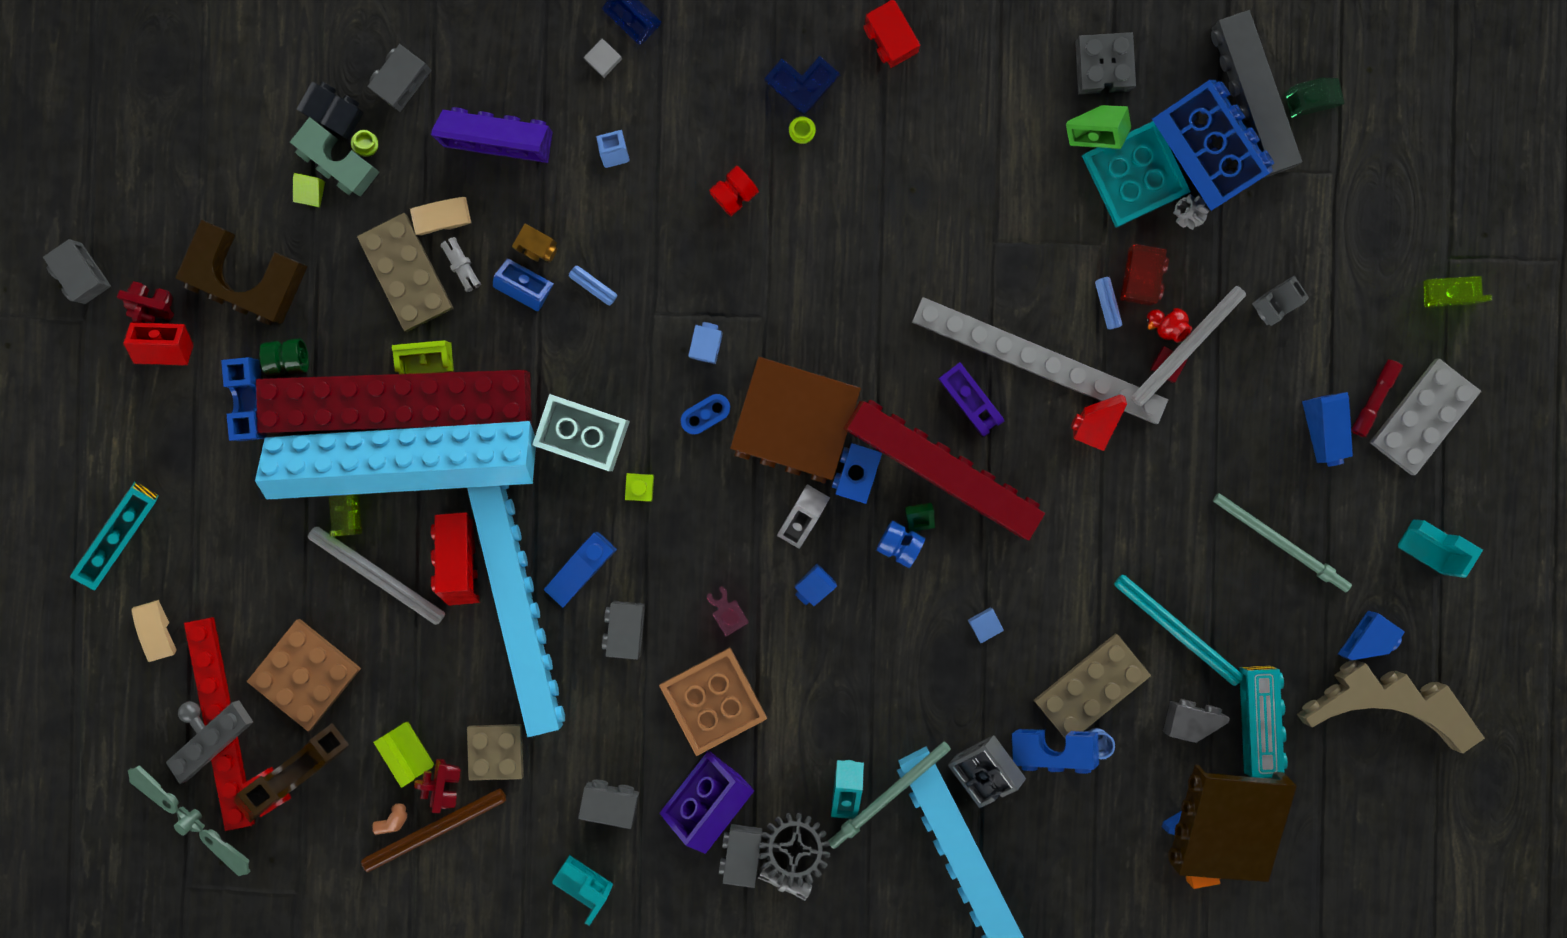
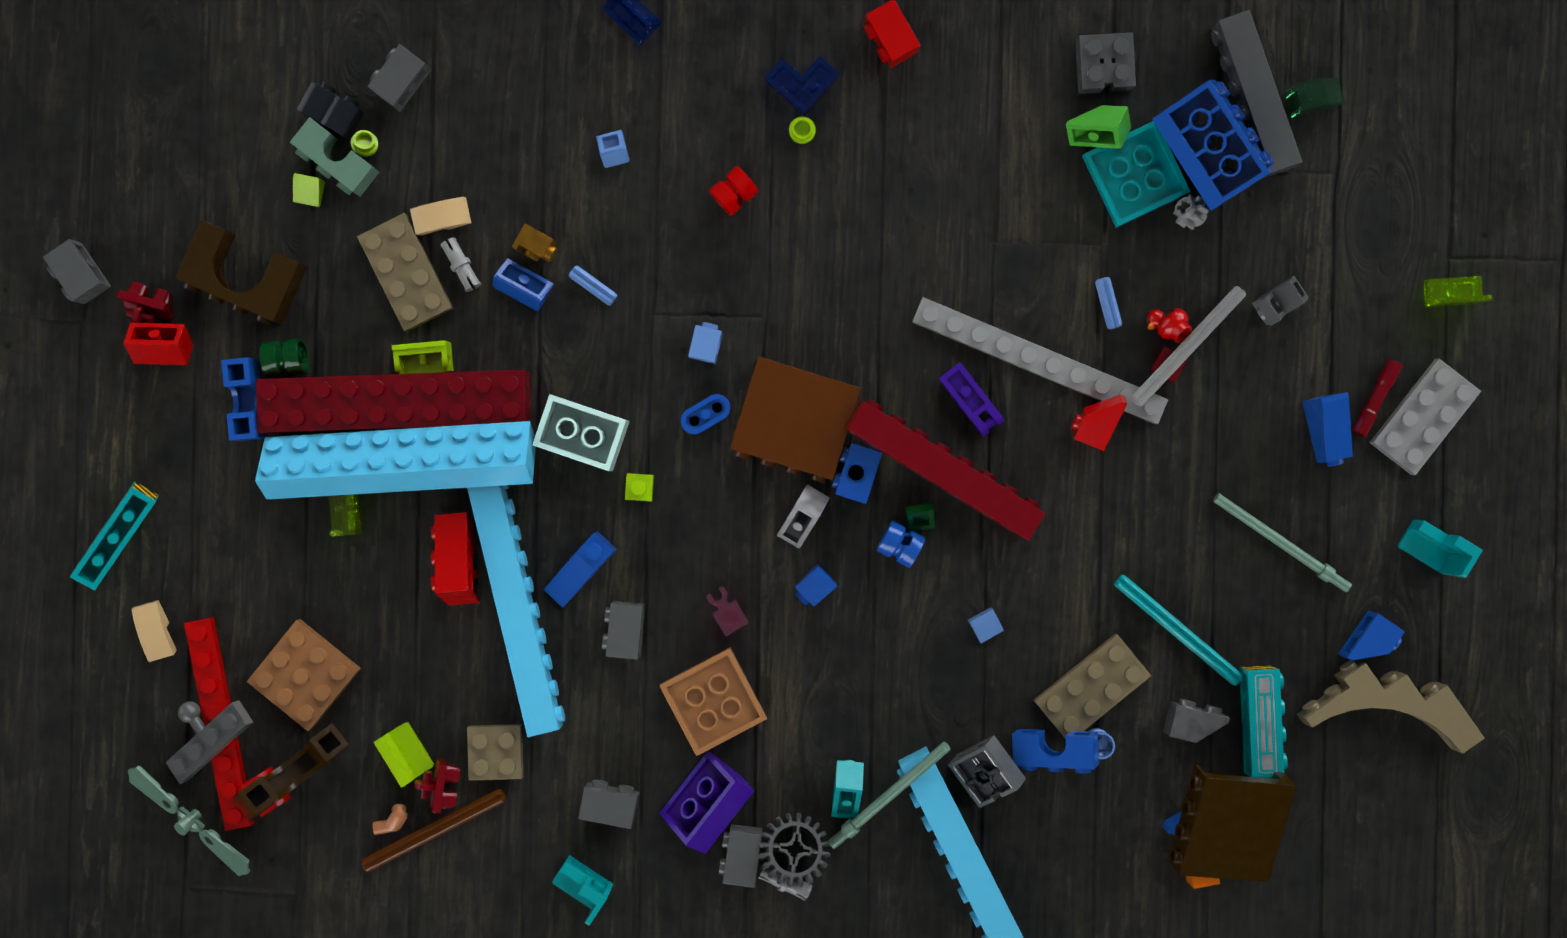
light grey axle [308,527,445,625] -> none
dark purple slope [431,107,553,163] -> none
light grey tile [584,39,622,78] -> none
clear red brick [1120,244,1169,305] -> none

